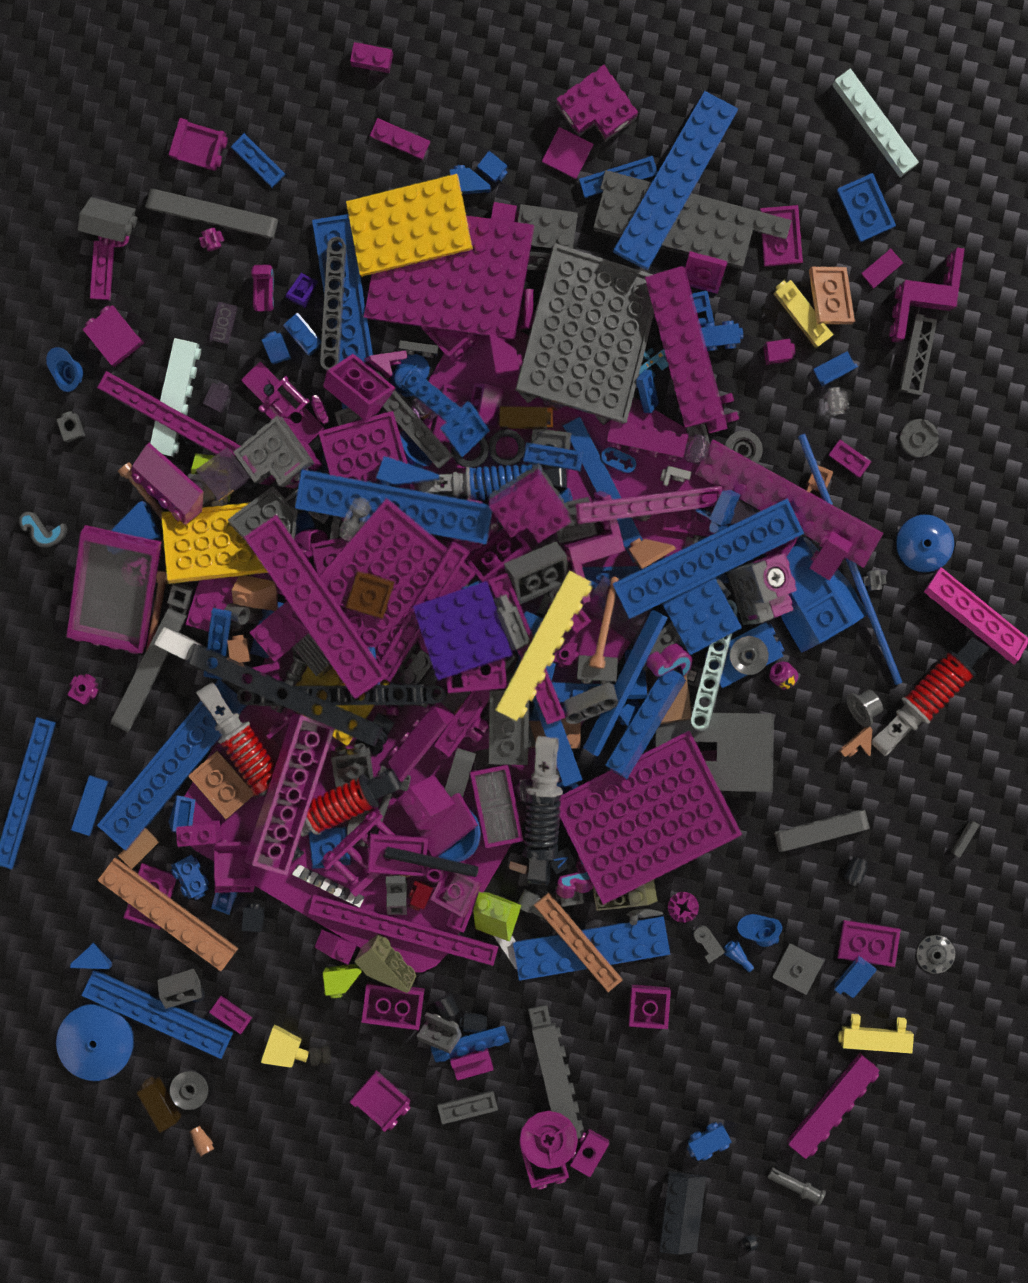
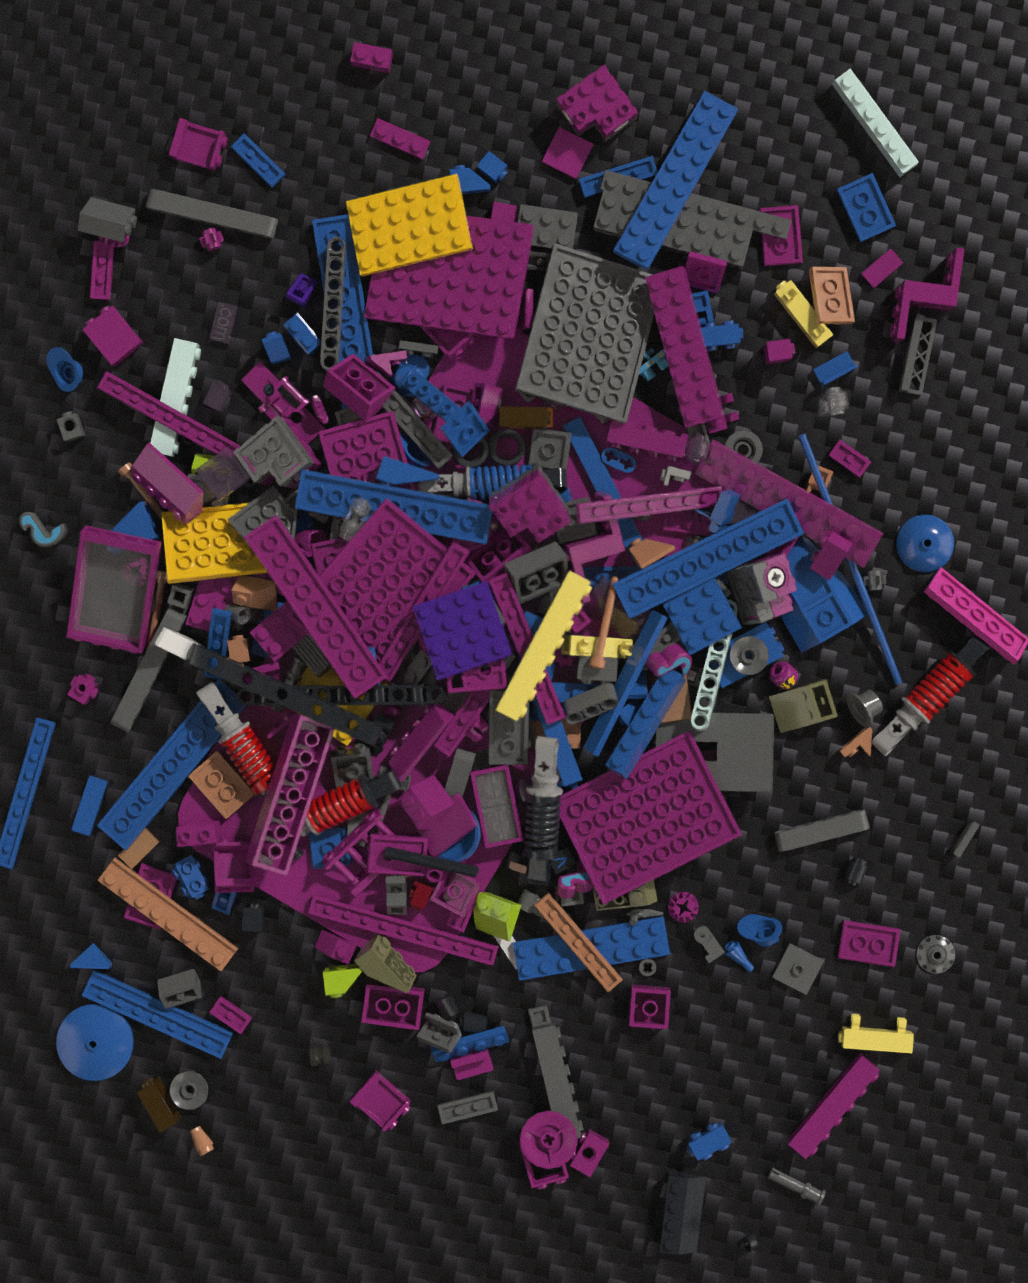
blue slope [169,795,196,832] -> none
magenta animal [251,265,274,311] -> none
light yellow torso [261,1025,310,1067] -> none
sticker [292,864,365,907] -> none
reddish brown tile [346,570,395,619] -> none
magenta slope [489,334,523,378] -> none
dark grey hinge [494,595,530,650] -> none
blue tile [523,442,584,471] -> none
blue plate [636,370,659,413] -> none
blue panel [835,955,876,998] -> none
dark grey tile [900,419,939,458] -> none
none -> light yellow brick [561,635,634,658]
none -> dark grey bush [639,958,656,976]
none -> olive slope [769,679,838,733]

